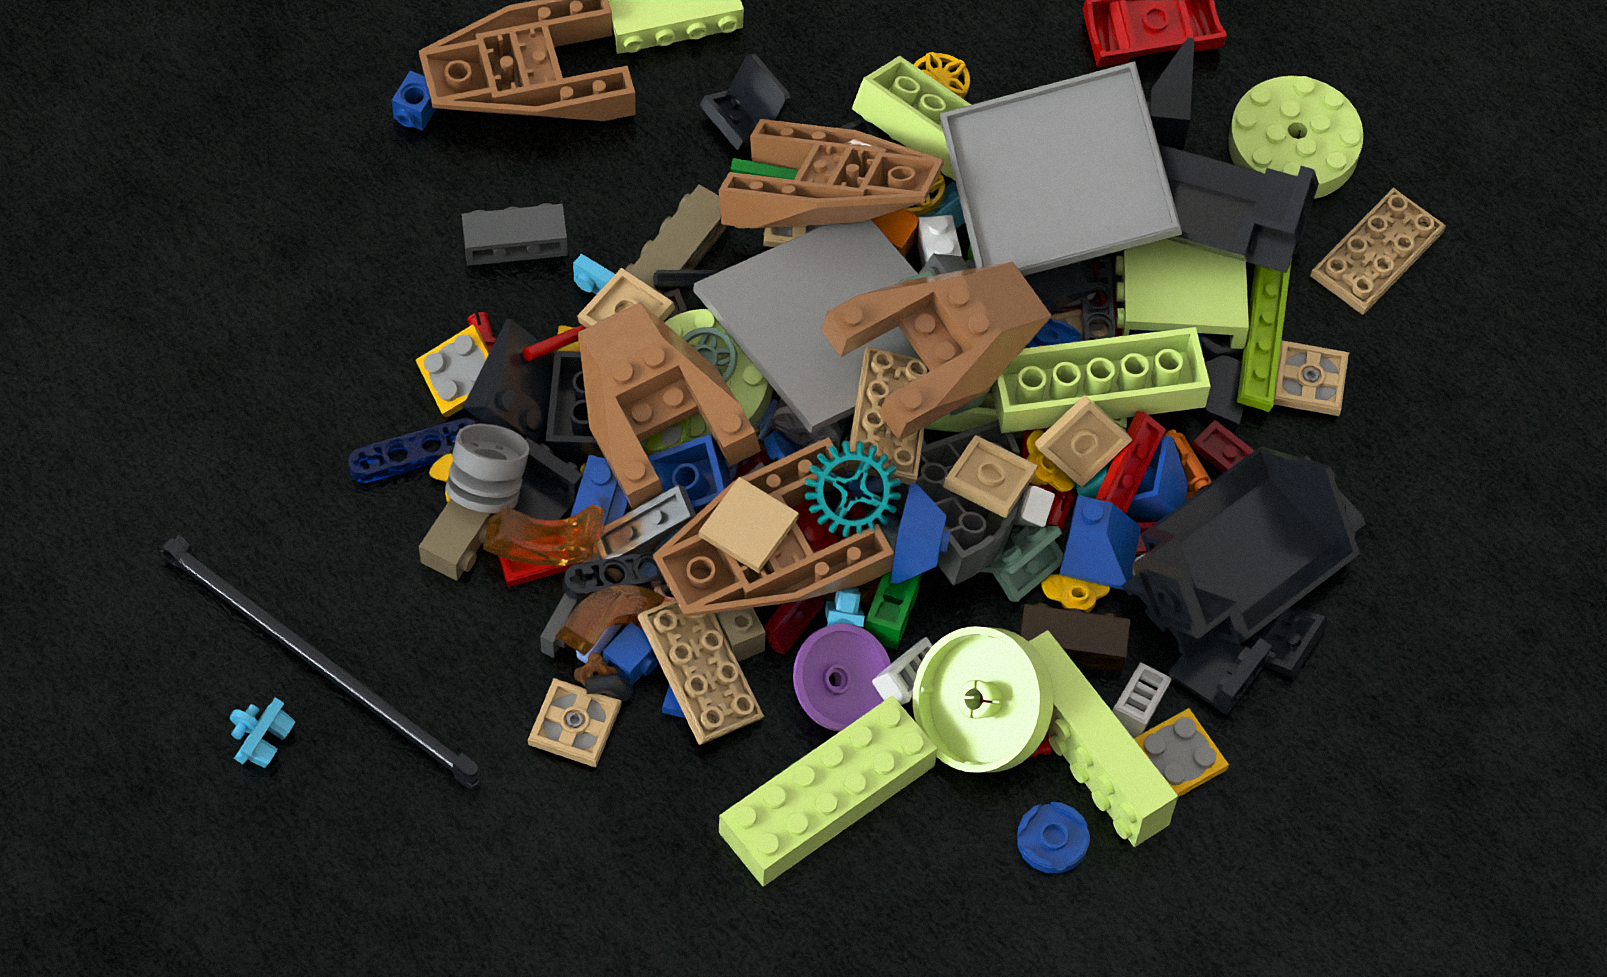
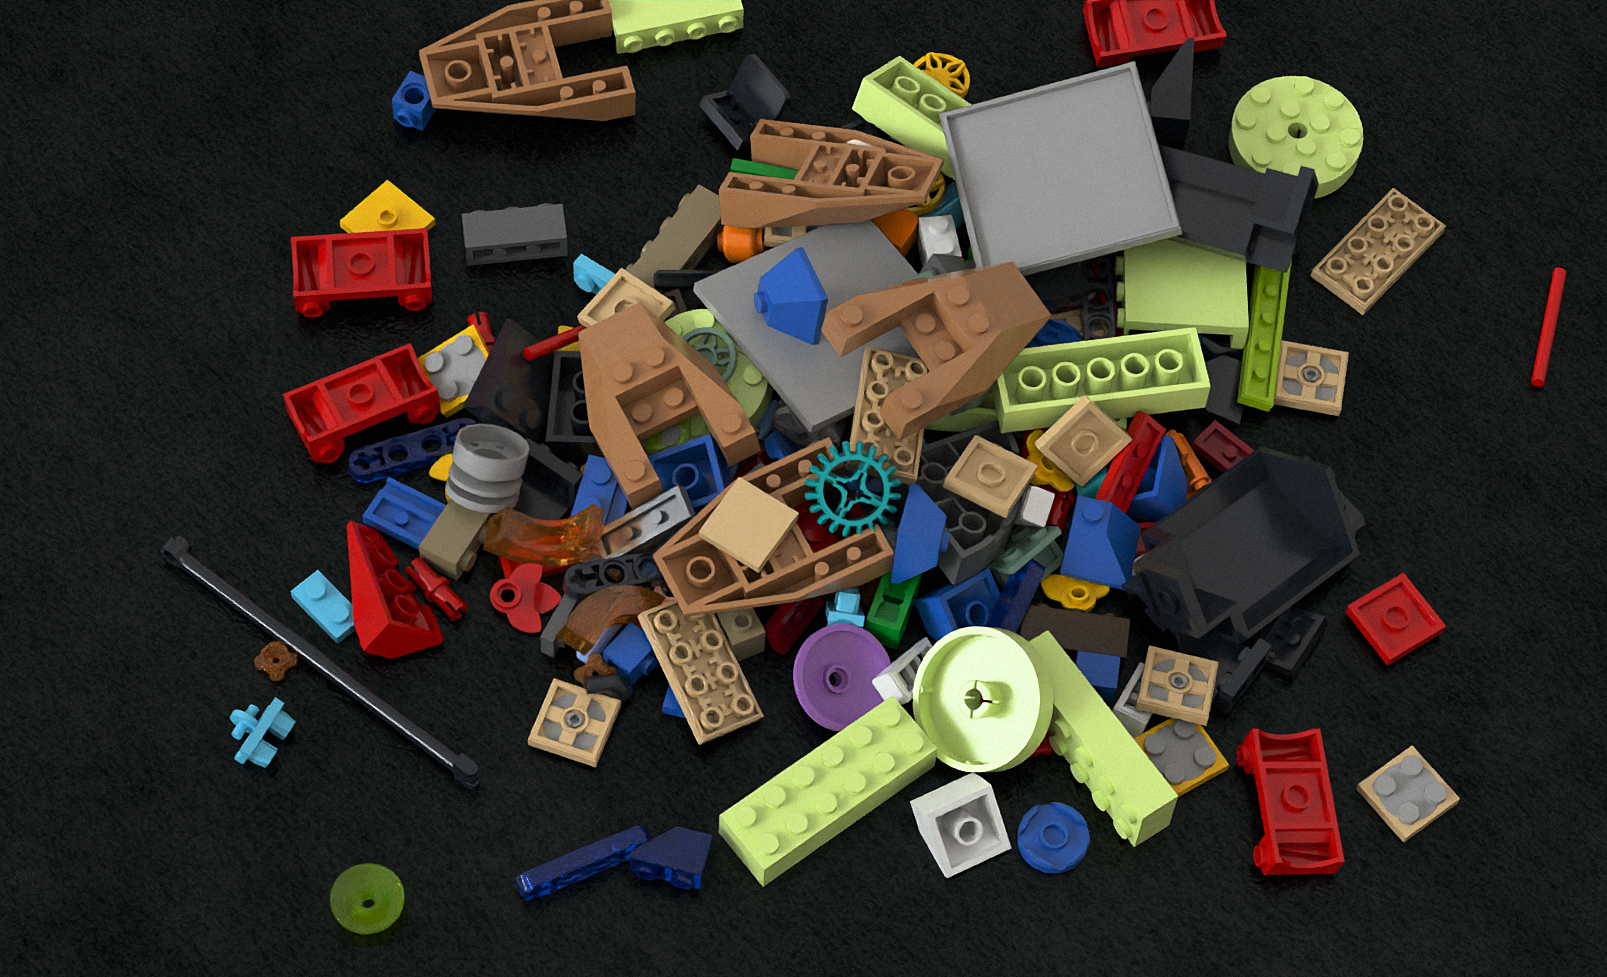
none -> clear orange plate [254,641,298,681]
none -> red piece [283,343,441,463]
none -> red piece [291,228,432,318]
none -> medium azure plate [291,570,356,644]
none -> clear neon green dish [330,863,405,934]
none -> yellow plate [340,180,436,233]
none -> red wedge [346,521,444,659]
none -> blue plate [362,477,446,550]
none -> red pin [405,557,469,621]
none -> red plate [490,563,561,633]
none -> clear blue beam [515,825,654,901]
none -> clear blue slope [629,827,712,889]
none -> orange head [717,225,768,263]
none -> blue slope [754,247,828,345]
none -> white slope [910,772,1011,878]
none -> blue slope [914,568,1016,642]
none -> clear blue beam [985,558,1045,633]
none -> blue brick [1075,651,1120,704]
none -> tan piece [1136,646,1219,726]
none -> red piece [1236,728,1345,875]
none -> red plate [1345,573,1446,666]
none -> light grey piece [1356,745,1460,843]
none -> red bar [1531,268,1567,387]

